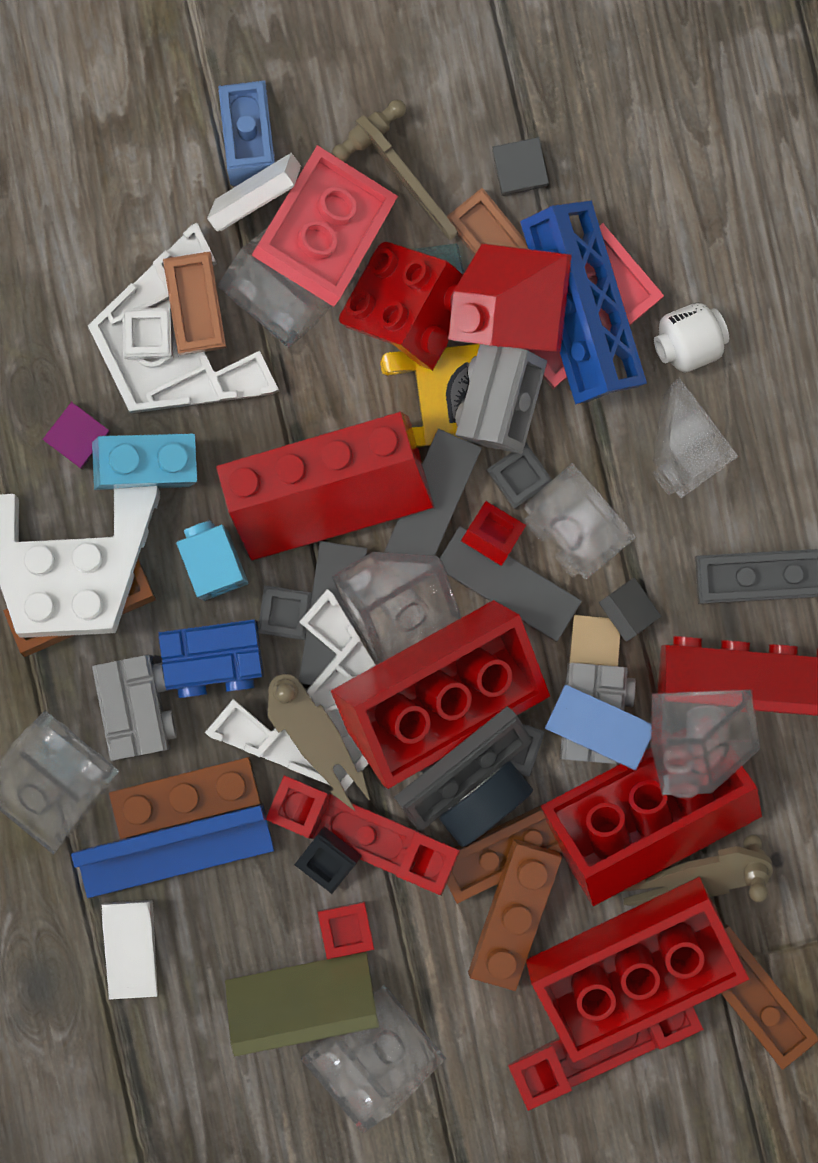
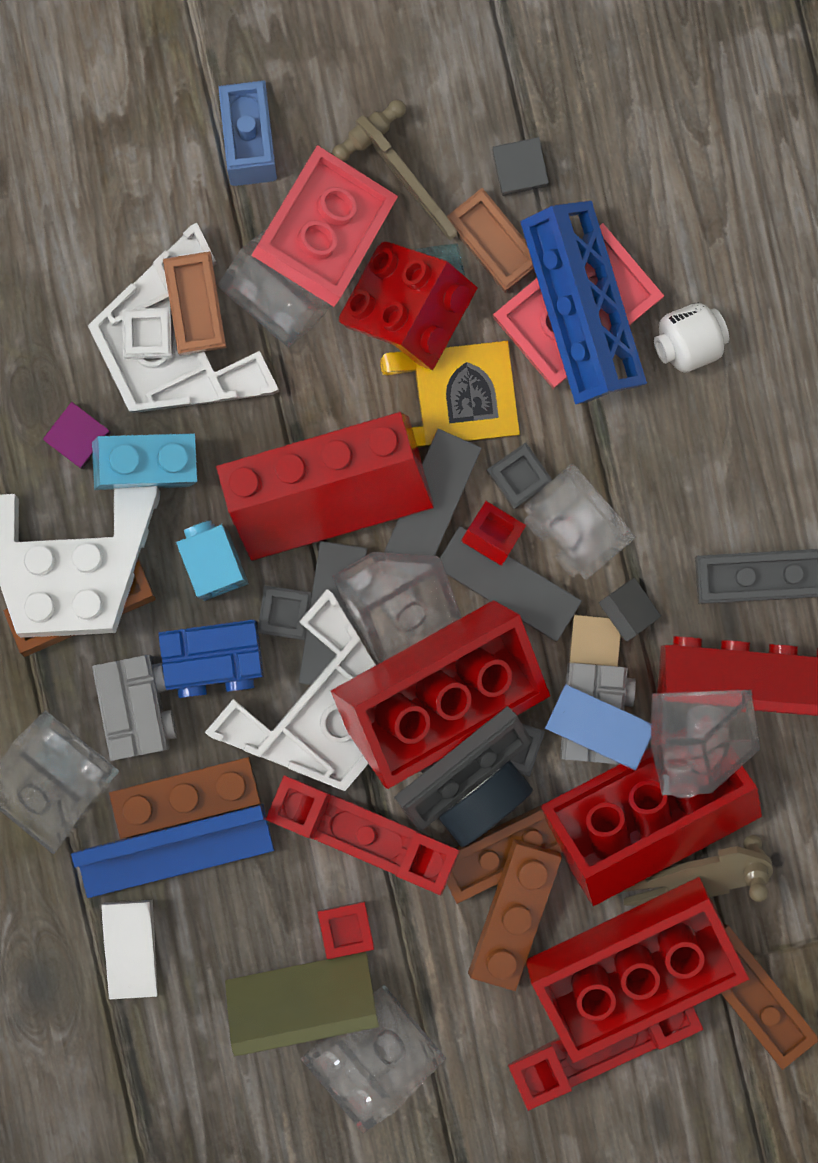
white tile [207,152,301,231] -> none
dark tan piece [268,674,370,810] -> none
black tile [294,826,362,894] -> none
red slope [448,244,572,352] -> none
light grey brick [455,344,547,454] -> none
clear slope [653,378,738,499] -> none

